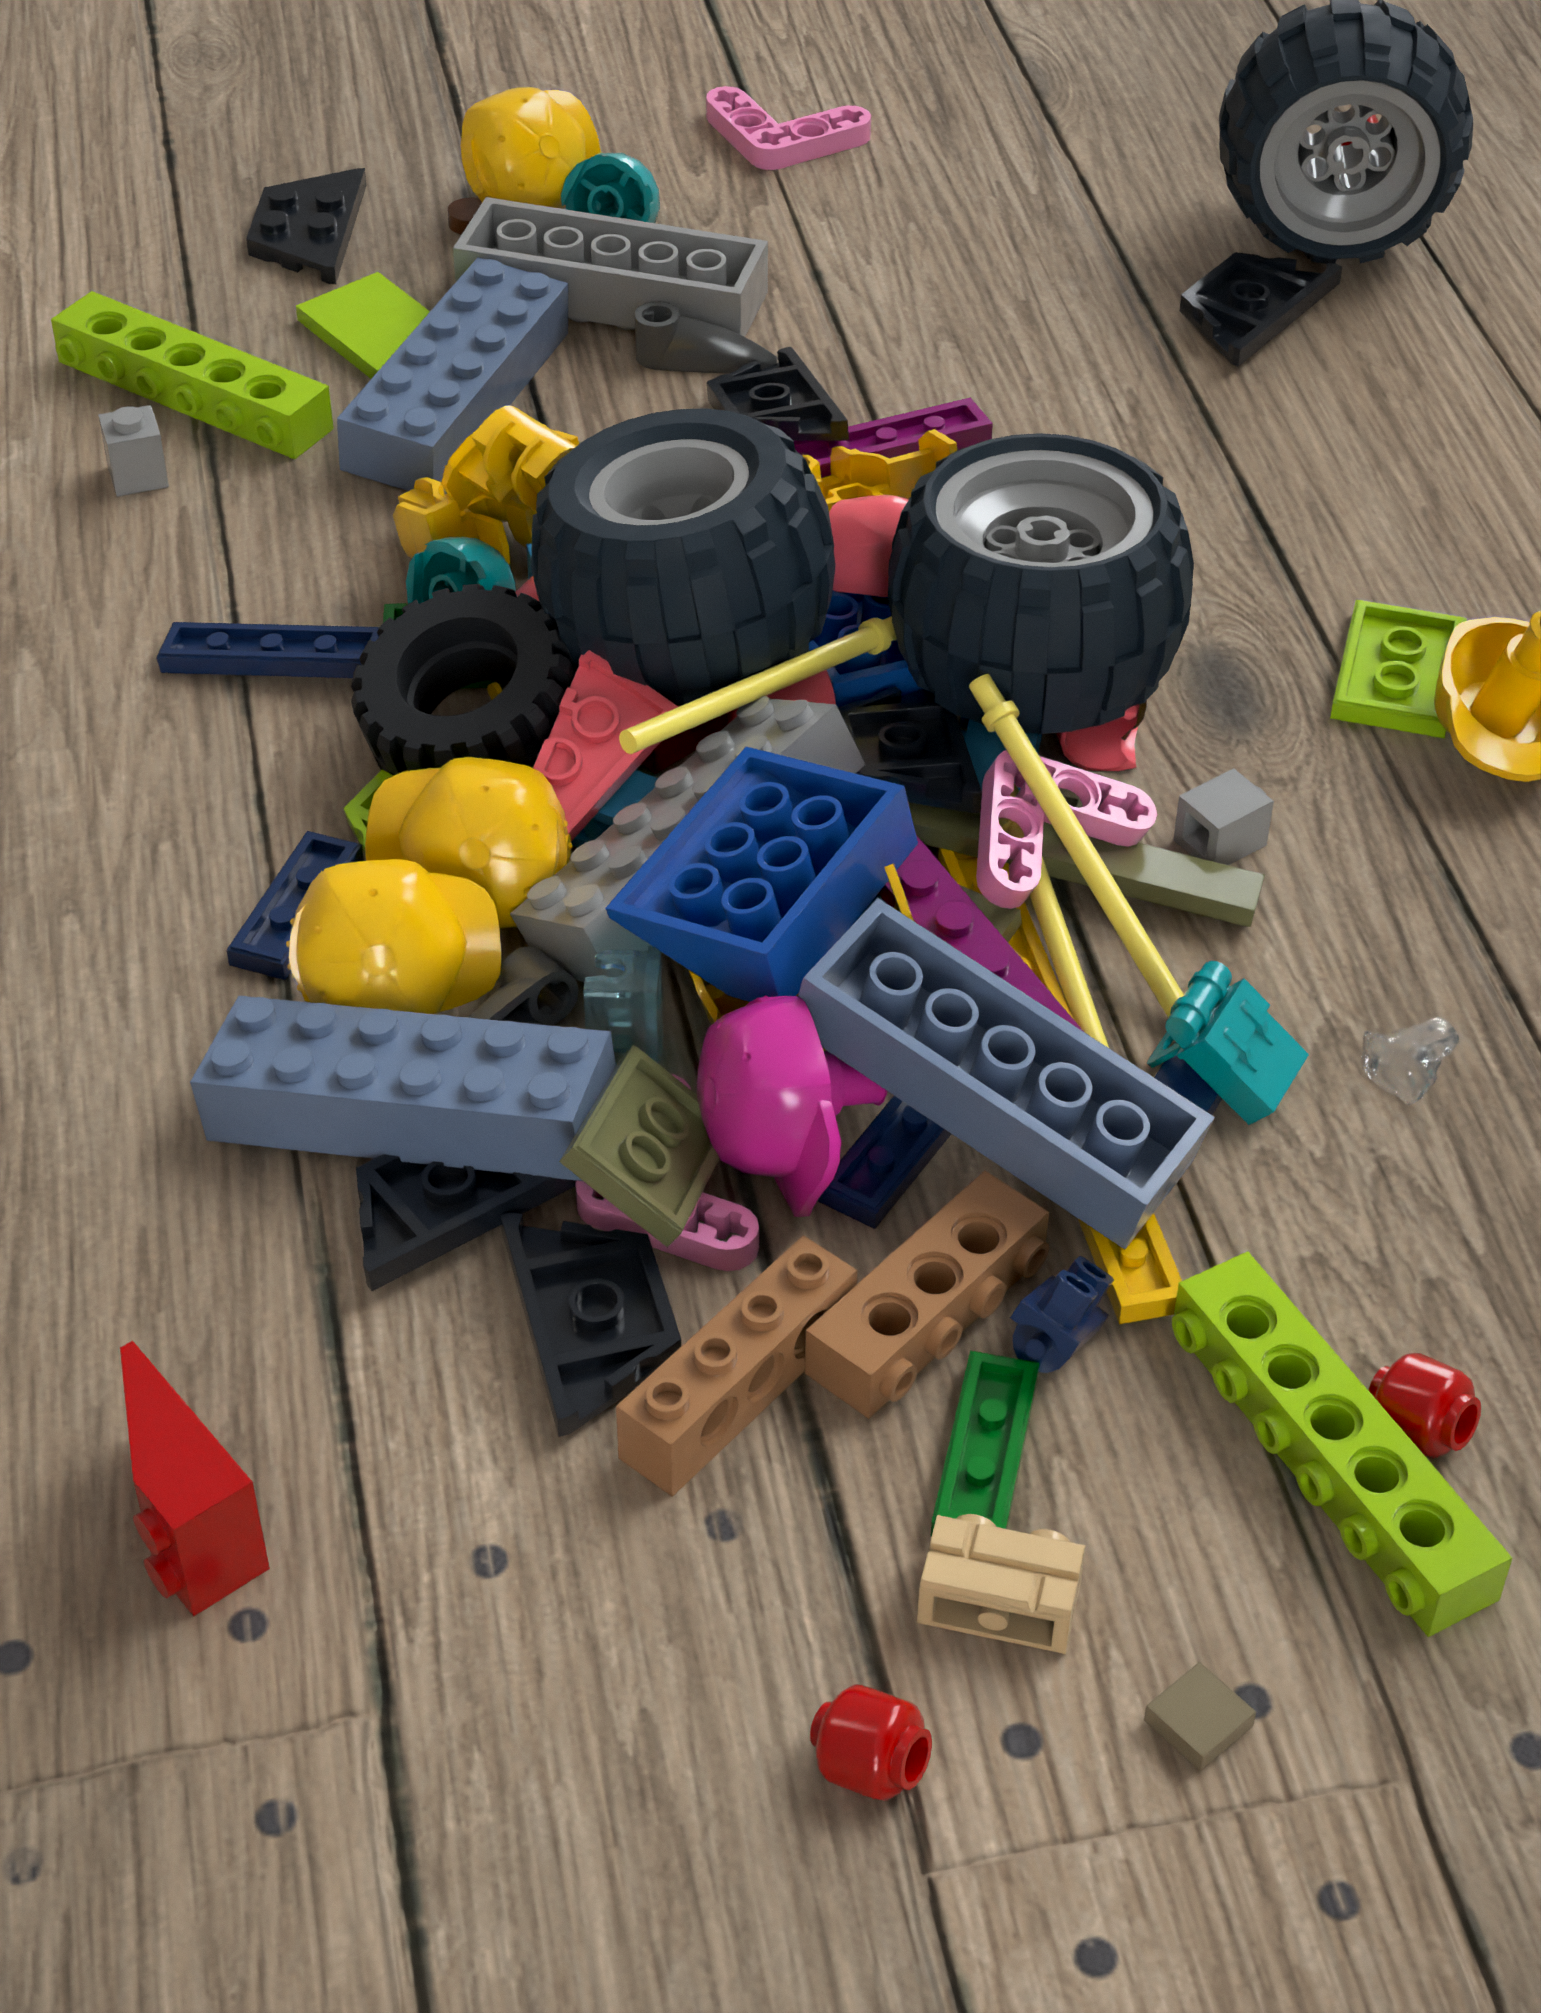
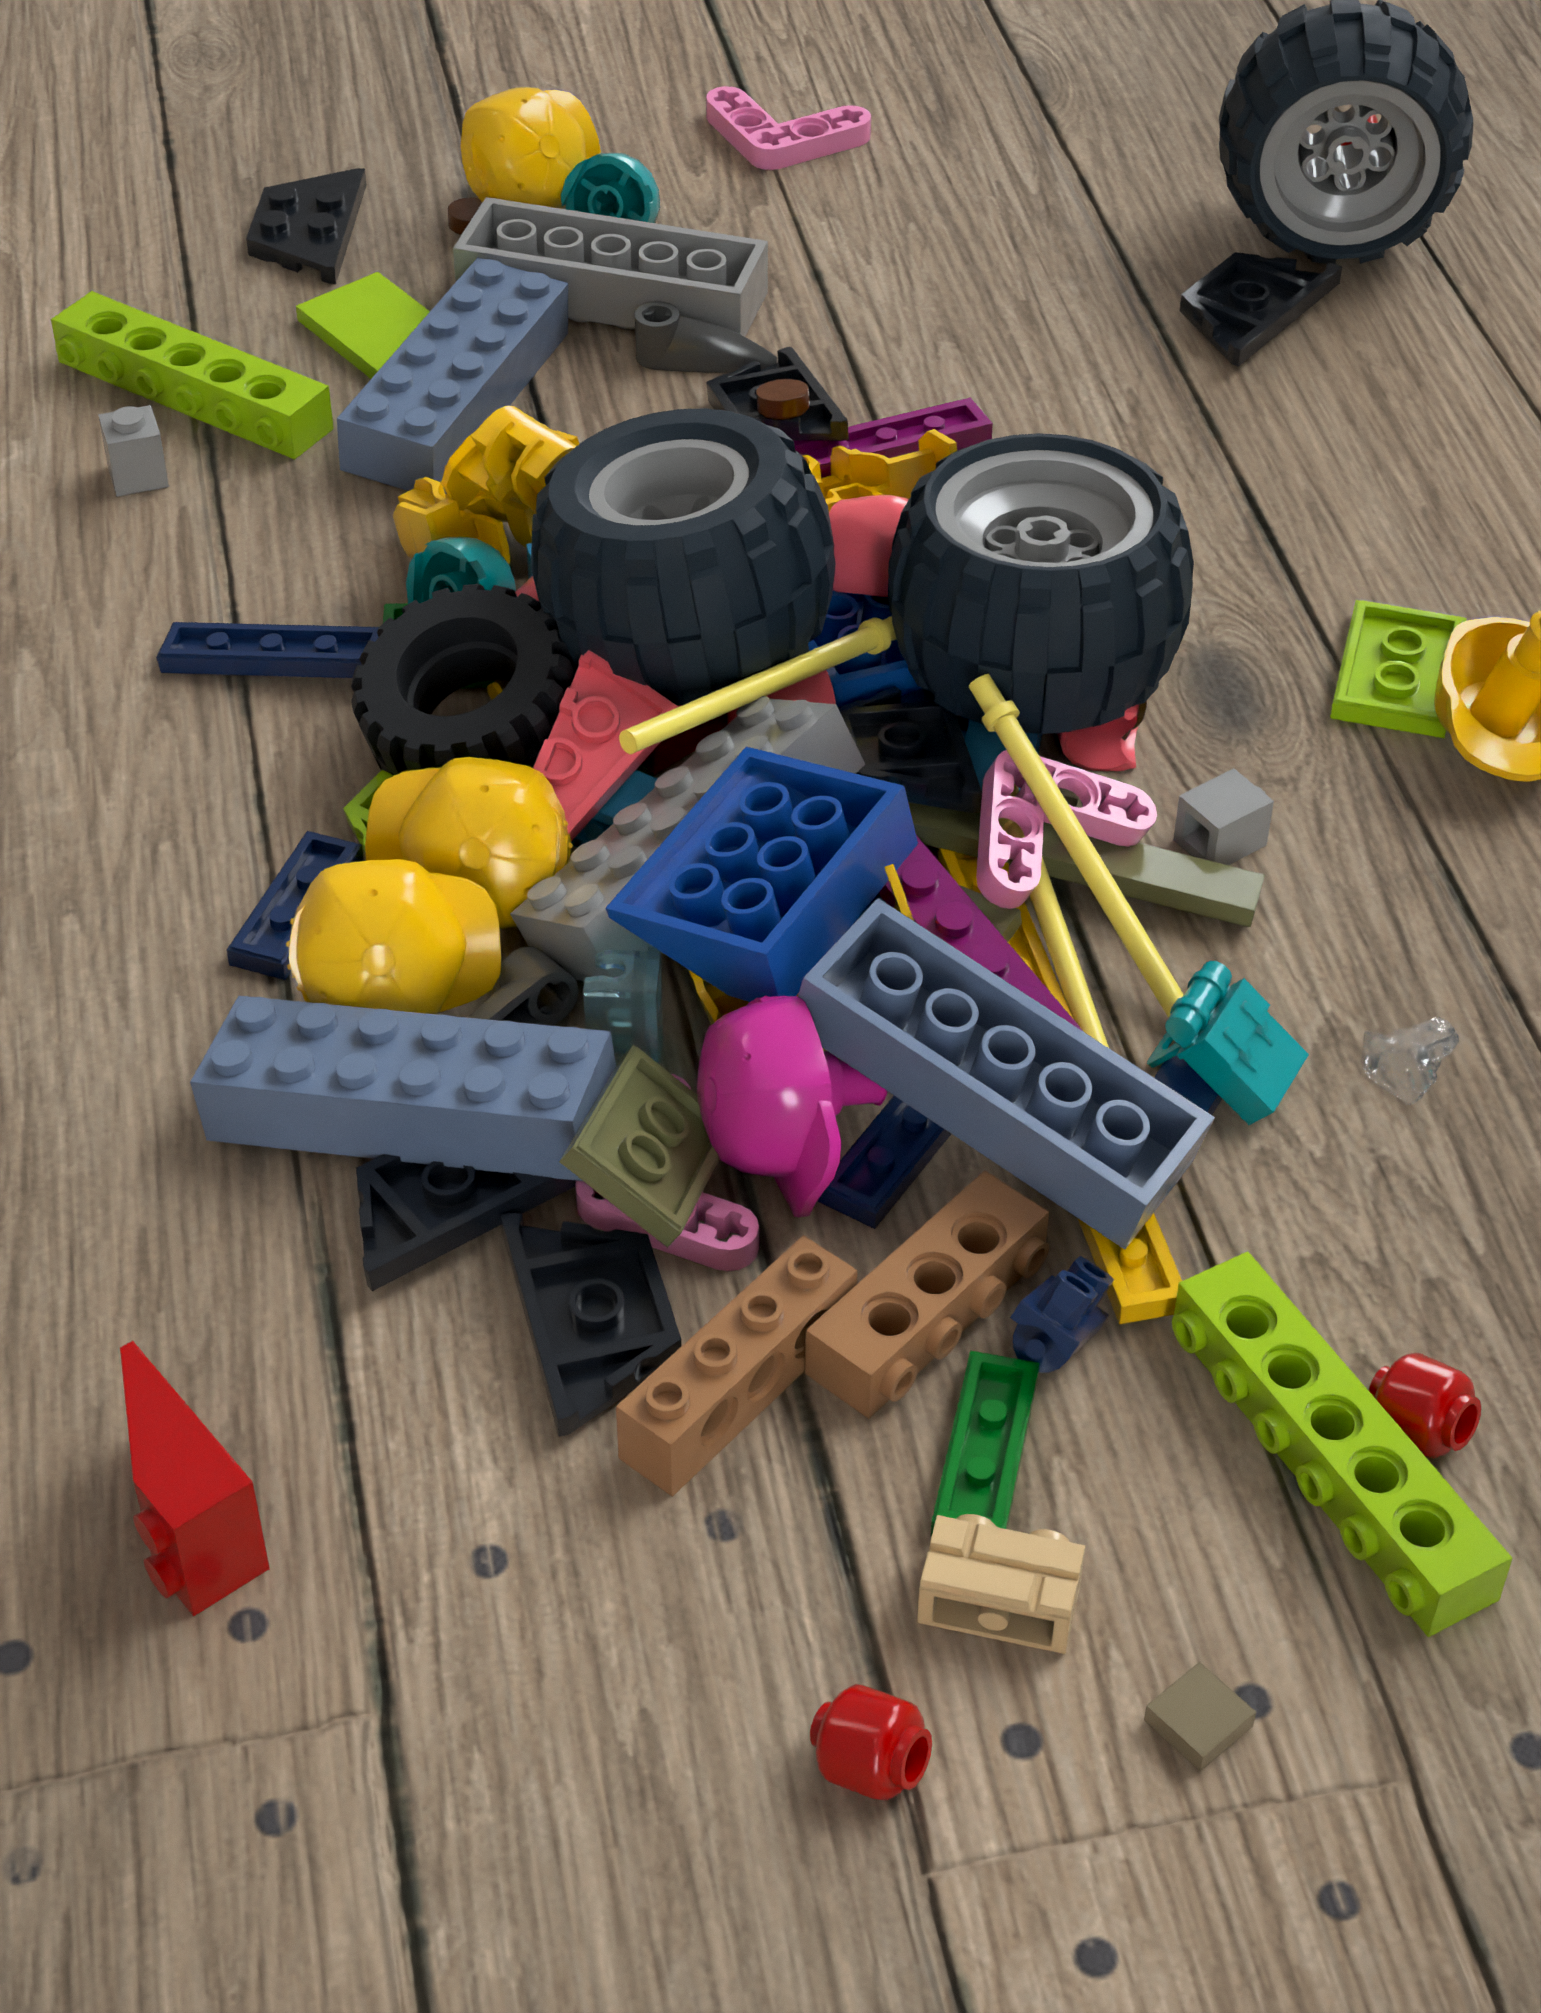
none -> reddish brown tile [756,379,810,419]

